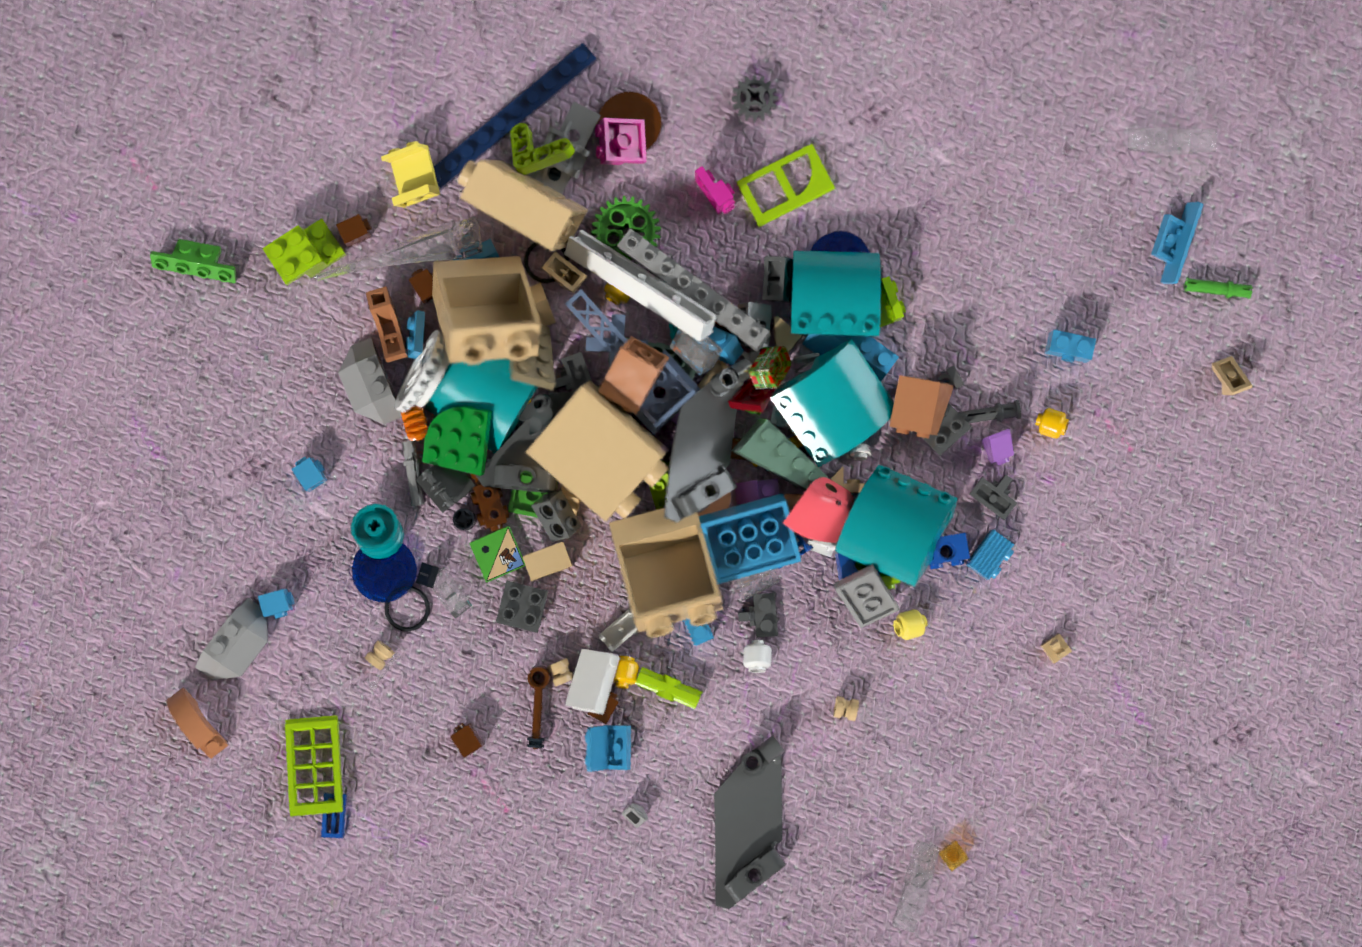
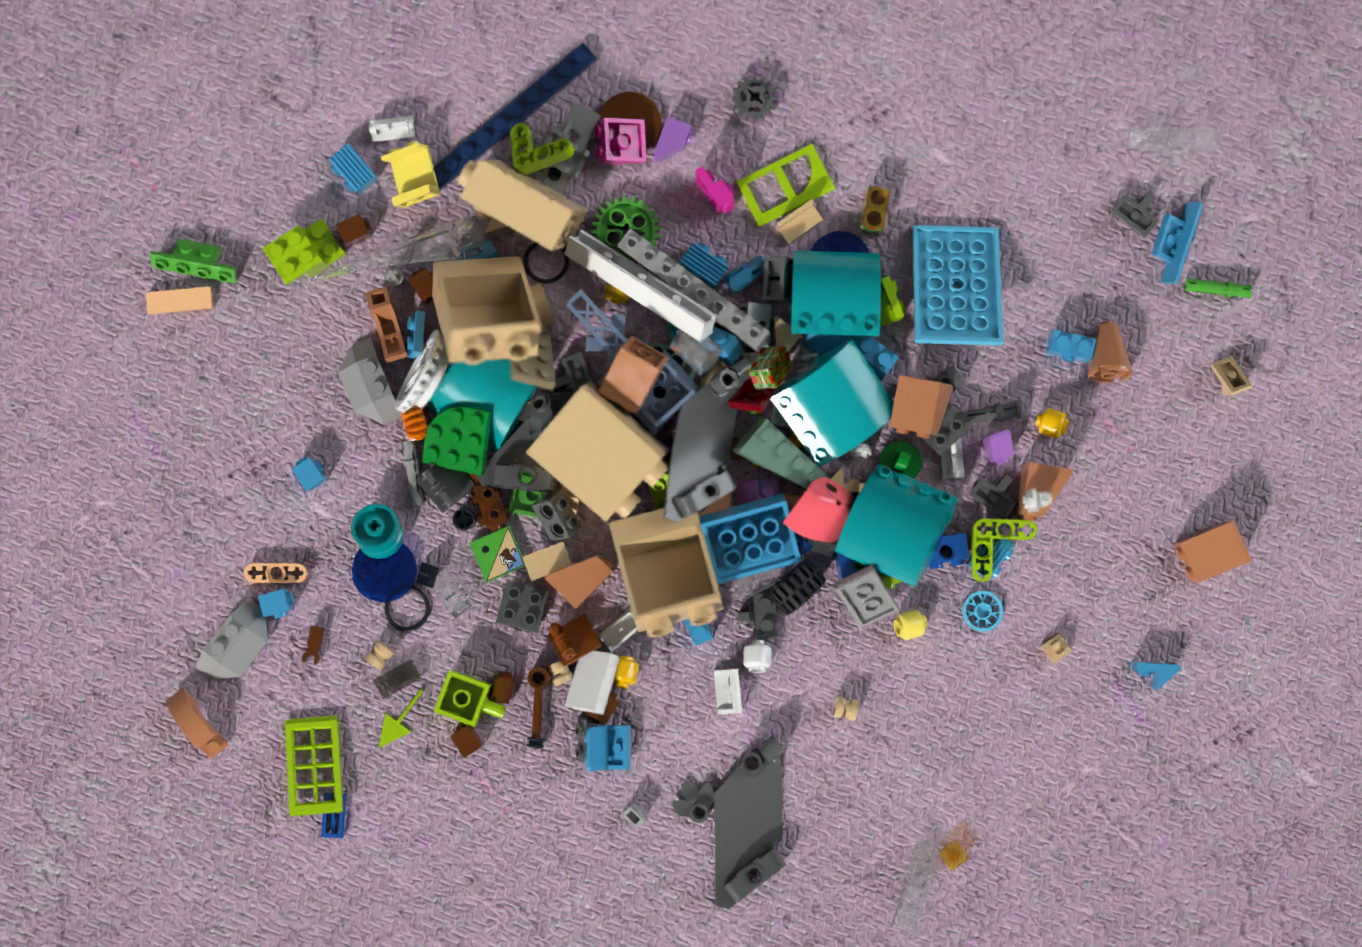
tan slope [542,252,587,293] -> none
lime piece [635,667,702,709] -> none
none -> light nougat tile [146,286,214,315]
none -> light nougat beam [244,563,309,583]
none -> reddish brown bar [302,625,325,664]
none -> dark azure brick [329,143,378,195]
none -> white hinge [369,116,415,142]
none -> clear smoke plate [373,659,422,699]
none -> lime piece [379,688,424,748]
none -> light grey axle [386,268,405,288]
none -> lime brick [433,669,507,727]
none -> tan slope [473,206,513,237]
none -> reddish brown brick [491,671,516,704]
none -> nougat slope [545,556,614,609]
none -> dark orange hinge [548,614,602,667]
none -> dark grey hinge [575,718,598,763]
none -> medium lavender slope [653,117,694,163]
none -> dark grey plate [672,782,714,823]
none -> dark azure brick [679,242,729,290]
none -> white hinge [714,668,742,714]
none -> dark azure arm [724,256,765,292]
none -> black tyre [768,559,826,615]
none -> tan panel [776,199,823,245]
none -> clear yellow piece [859,186,890,236]
none -> green tile [878,441,922,479]
none -> medium azure piece [912,225,1003,346]
none -> white hinge [941,438,964,479]
none -> medium azure wheel [962,591,1003,632]
none -> lime beam [971,519,1037,582]
none -> nougat slope [1014,462,1073,522]
none -> white hinge [1023,489,1052,513]
none -> nougat cone [1088,321,1132,383]
none -> dark grey hinge [1111,192,1159,238]
none -> dark azure slope [1131,661,1181,690]
none -> nougat slope [1175,521,1253,583]

